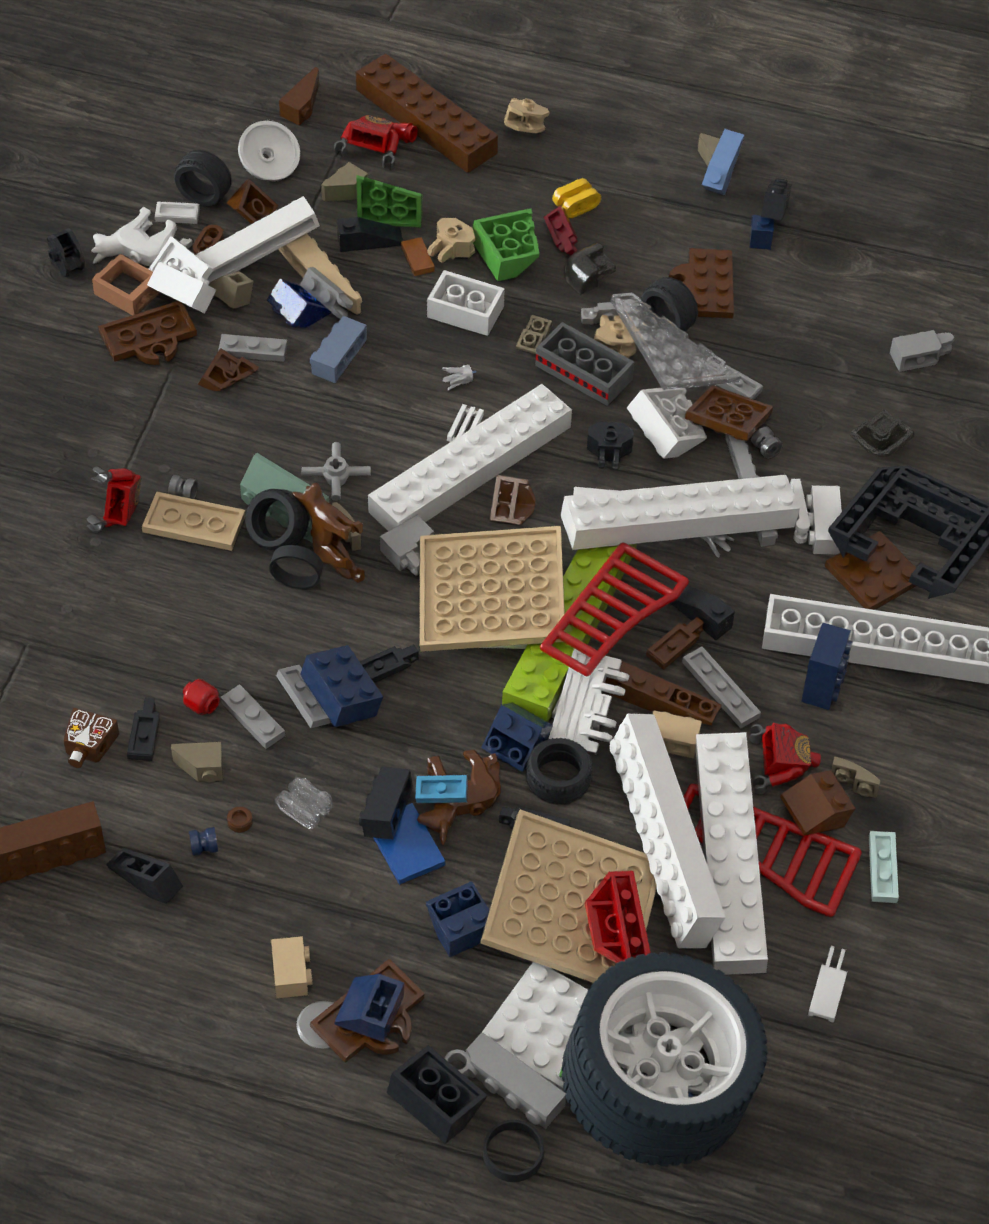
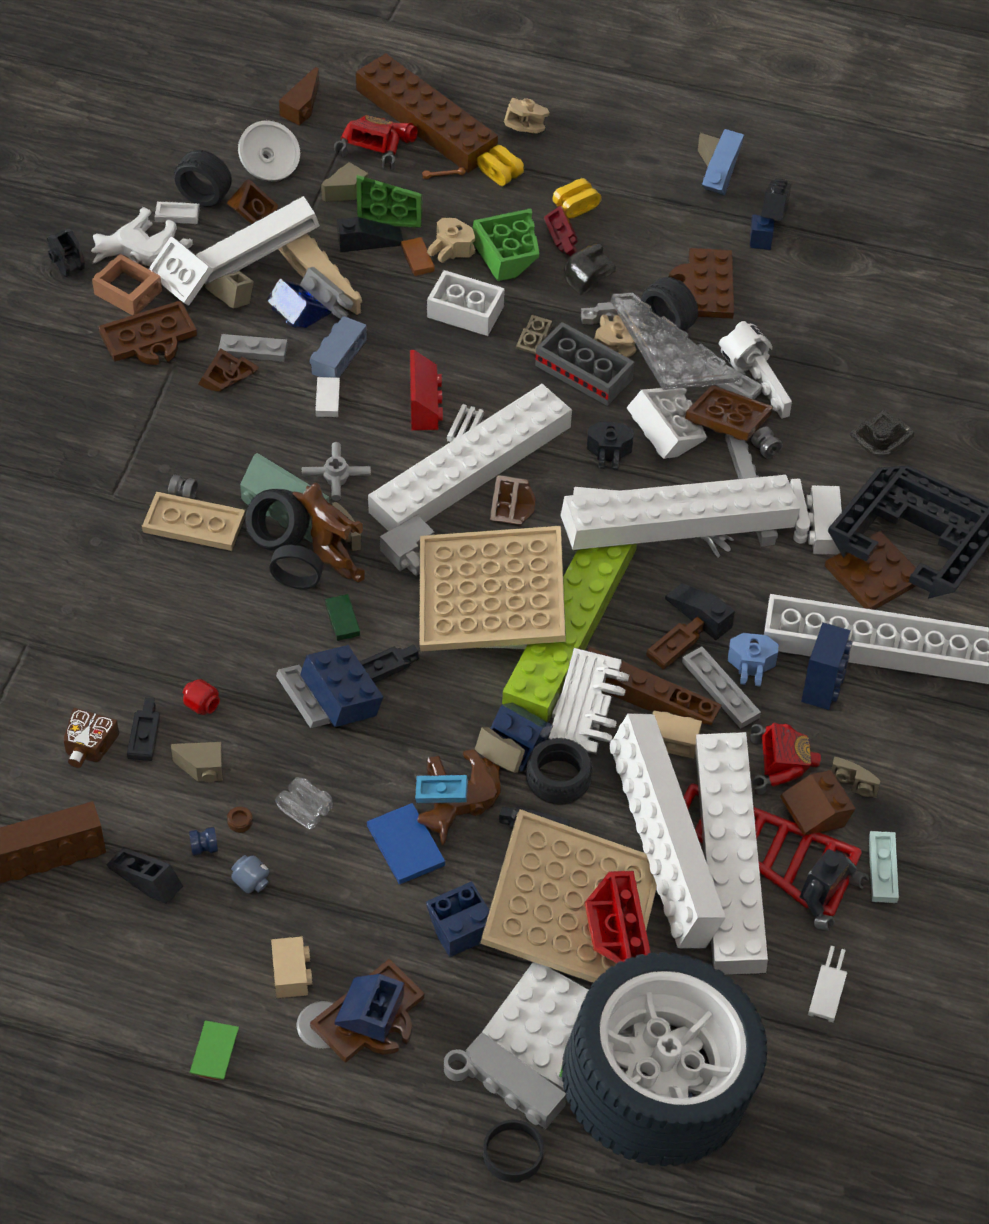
red torso [87,466,141,533] -> none
white brick [147,262,216,313] -> none
reddish brown plate [193,225,224,255] -> none
light grey plate [220,684,285,749] -> none
black brick [359,767,413,840] -> none
black slope [387,1045,487,1144] -> none
flat silver piece [442,365,476,390] -> none
red bar [540,542,689,677] -> none
light grey hinge [890,330,954,372] -> none
none -> bright green piece [190,1021,239,1080]
none -> sand blue head [231,855,269,893]
none -> white tile [316,377,340,417]
none -> dark green tile [325,594,360,641]
none -> red slope [410,350,443,430]
none -> dark orange hinge [422,167,466,179]
none -> dark tan slope [475,727,525,773]
none -> yellow brick [477,145,524,186]
none -> white brick [719,321,772,374]
none -> medium blue hinge [728,633,779,686]
none -> white plate [751,355,792,419]
none -> black torso [800,849,869,931]

